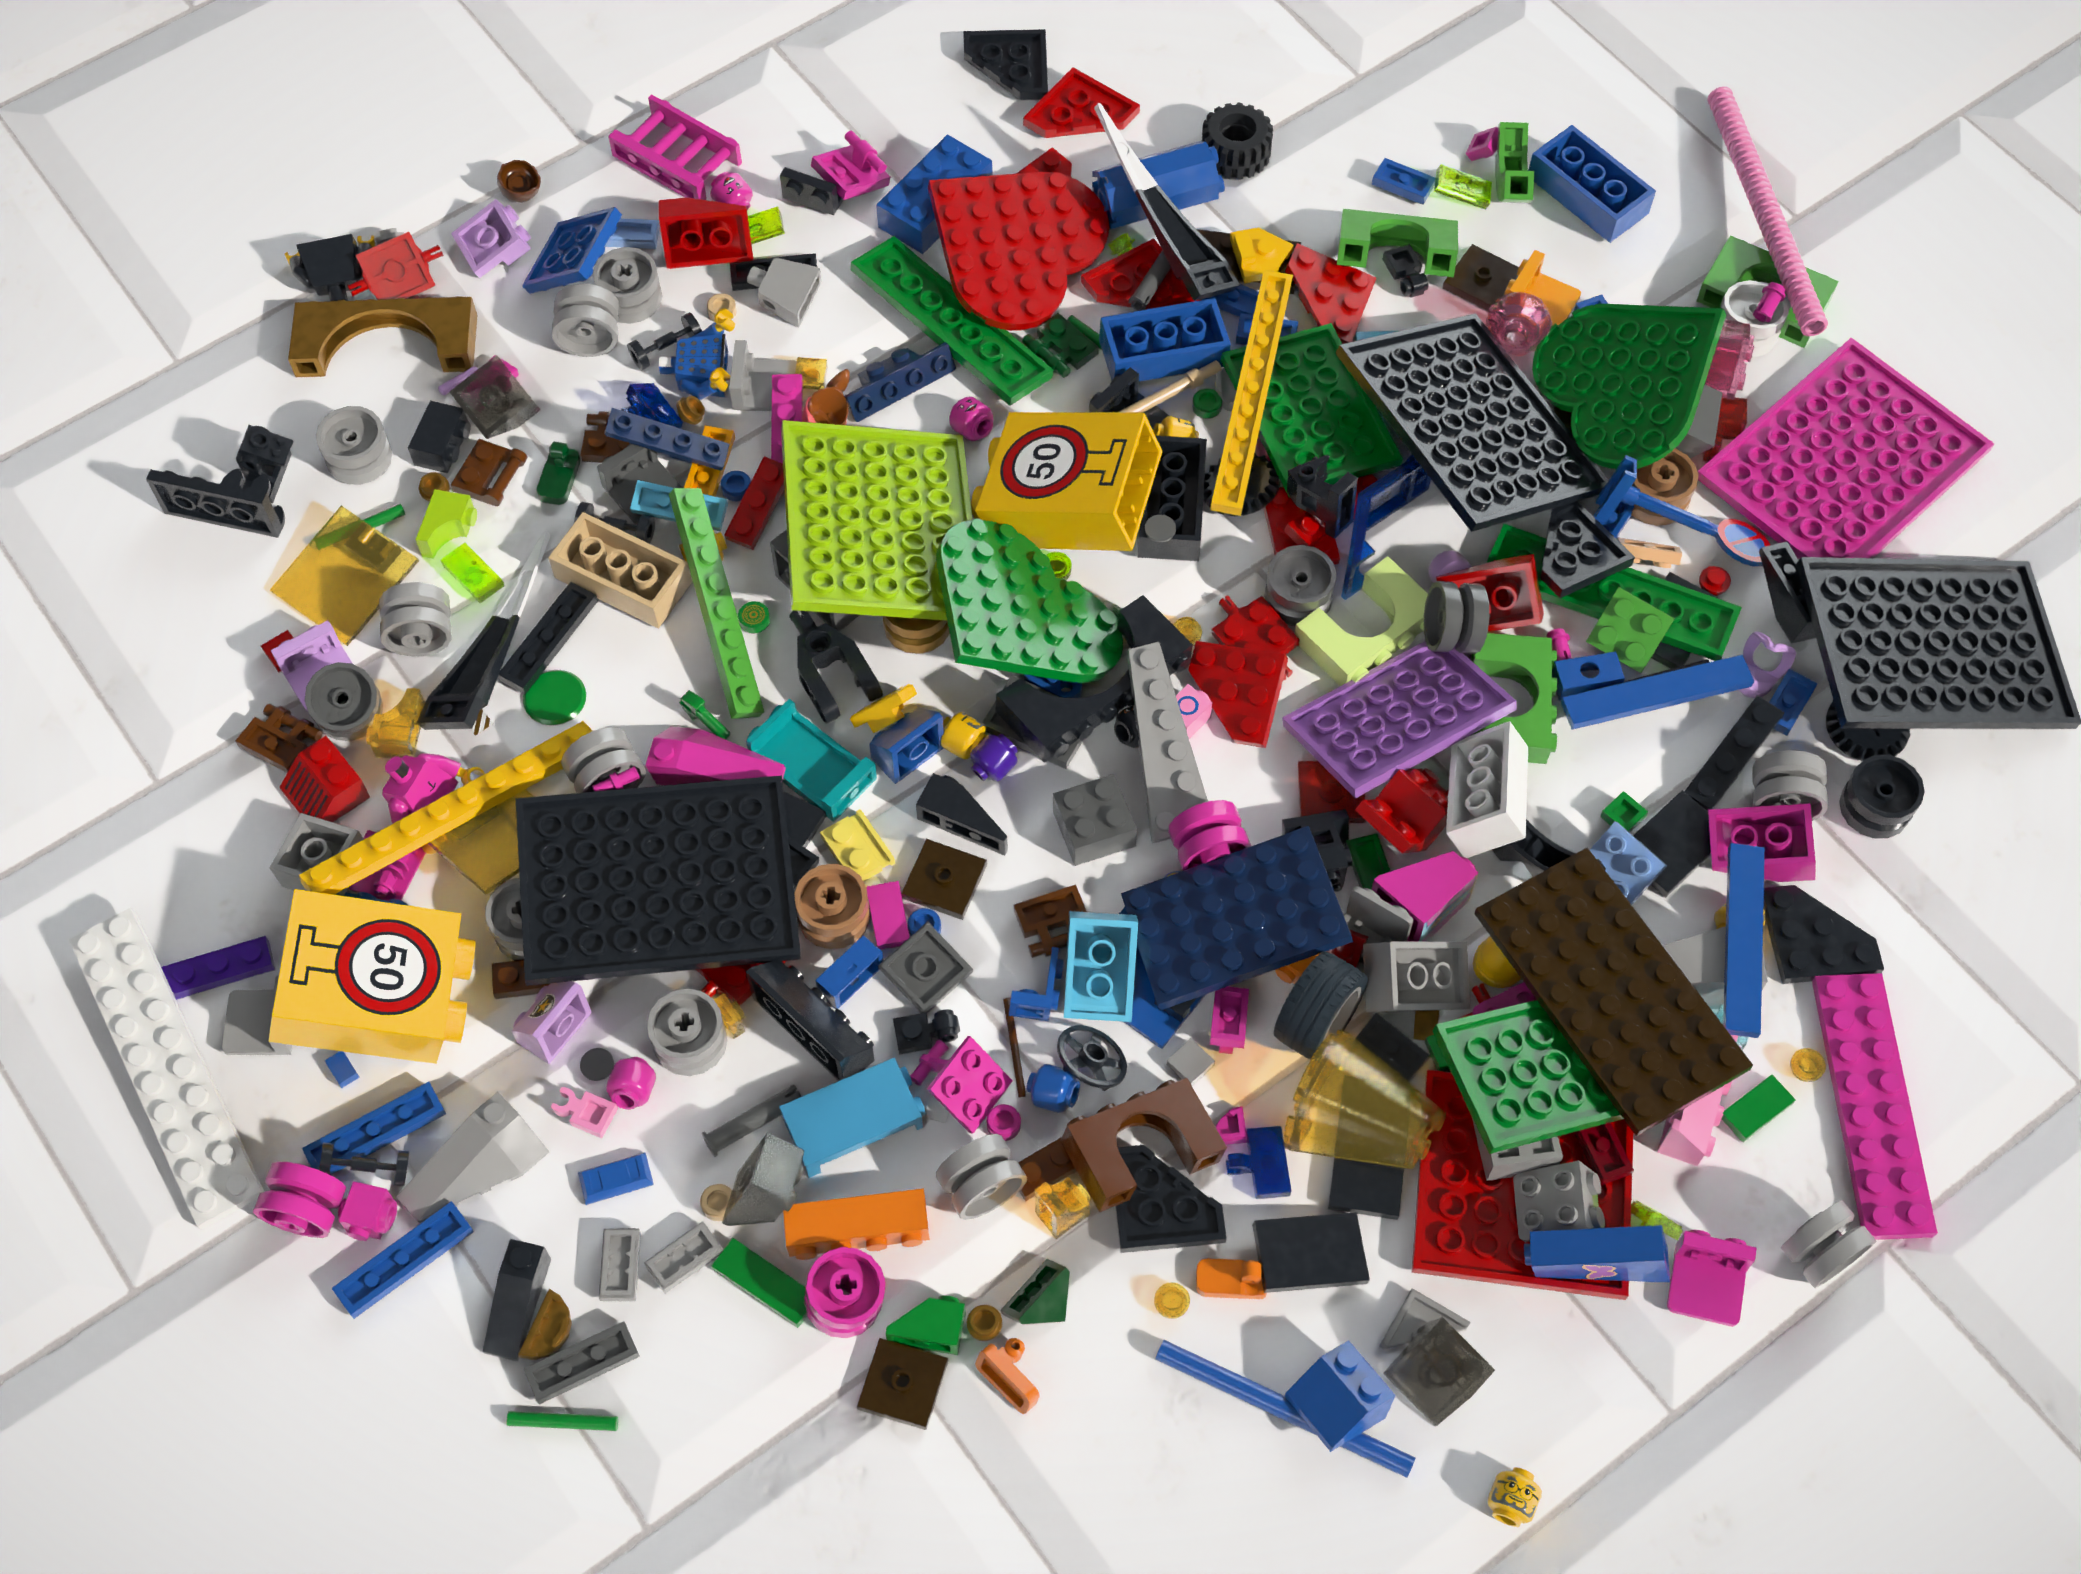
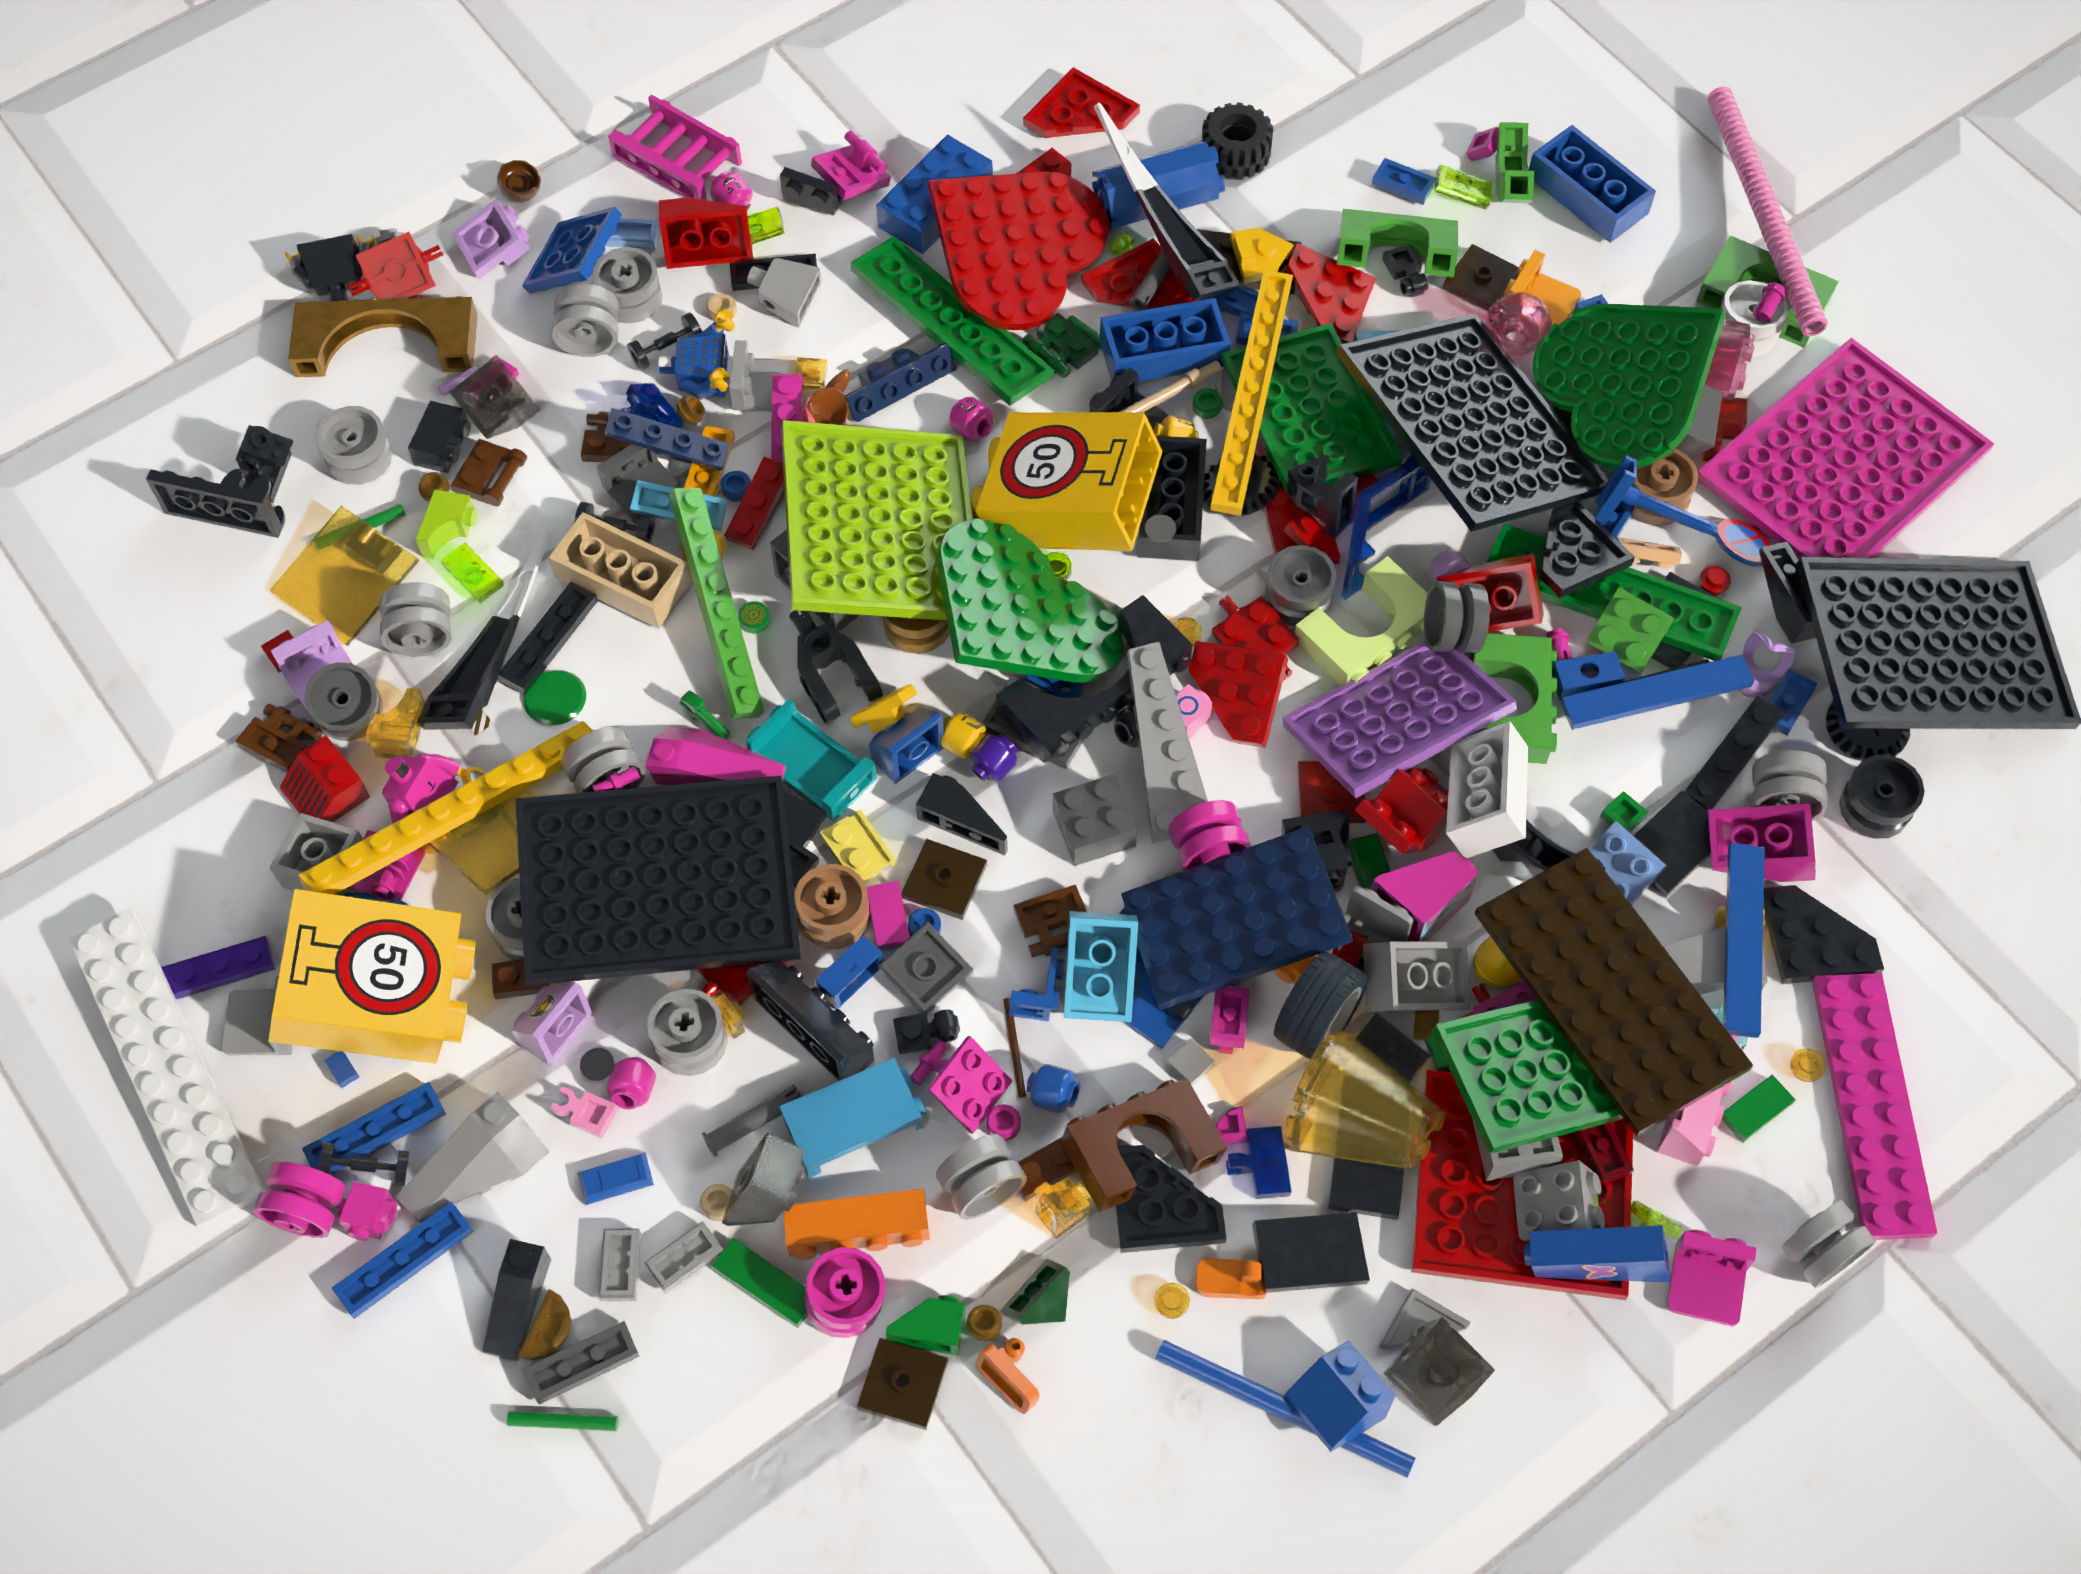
dark green piece [536,441,581,505] -> none
black plate [963,29,1048,100] -> none
black wheel [1057,1025,1127,1091] -> none
yellow head [1487,1467,1542,1527] -> none

